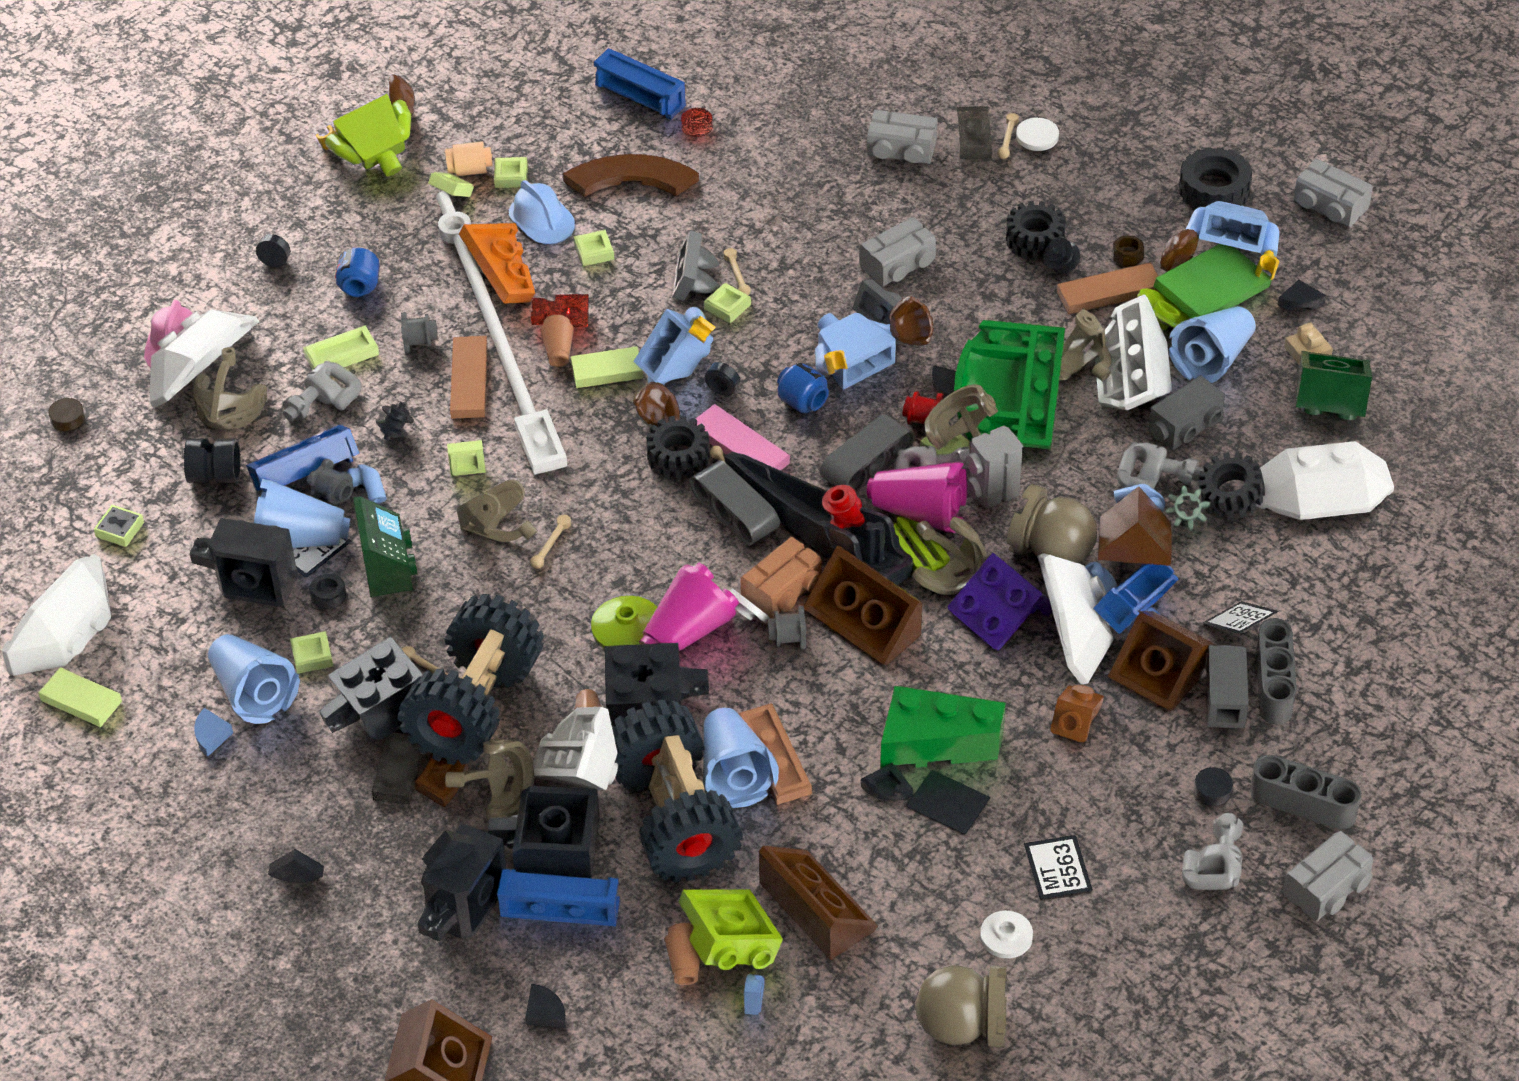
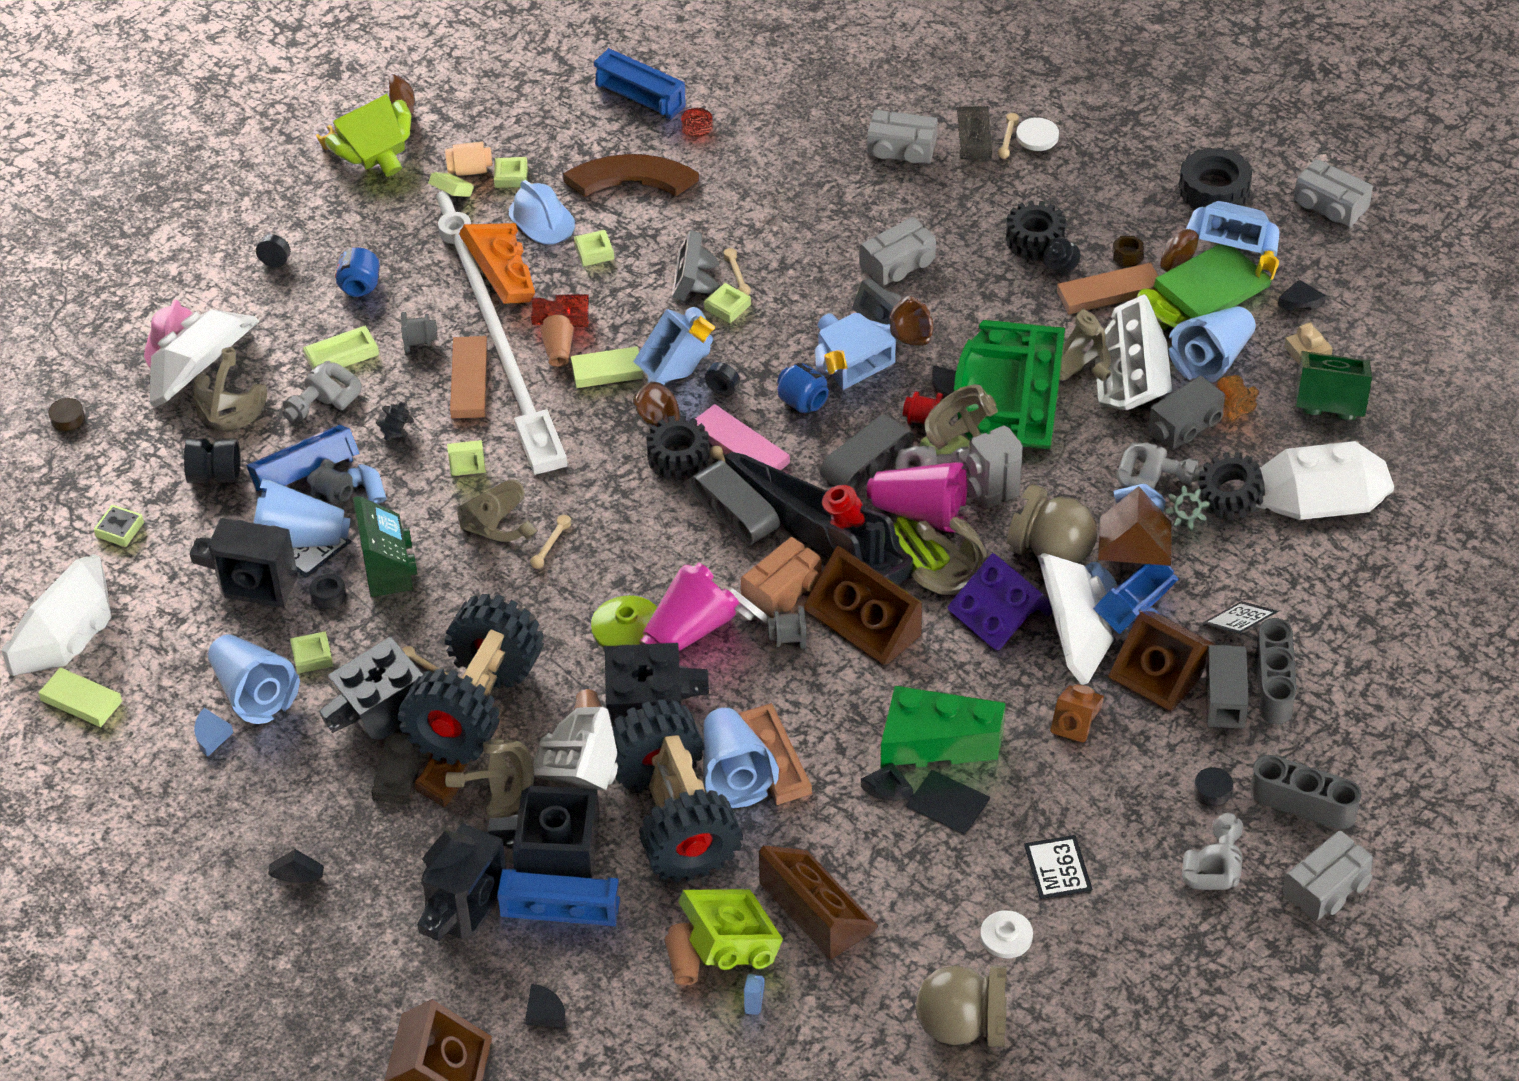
none -> clear orange brick [1216,375,1260,421]

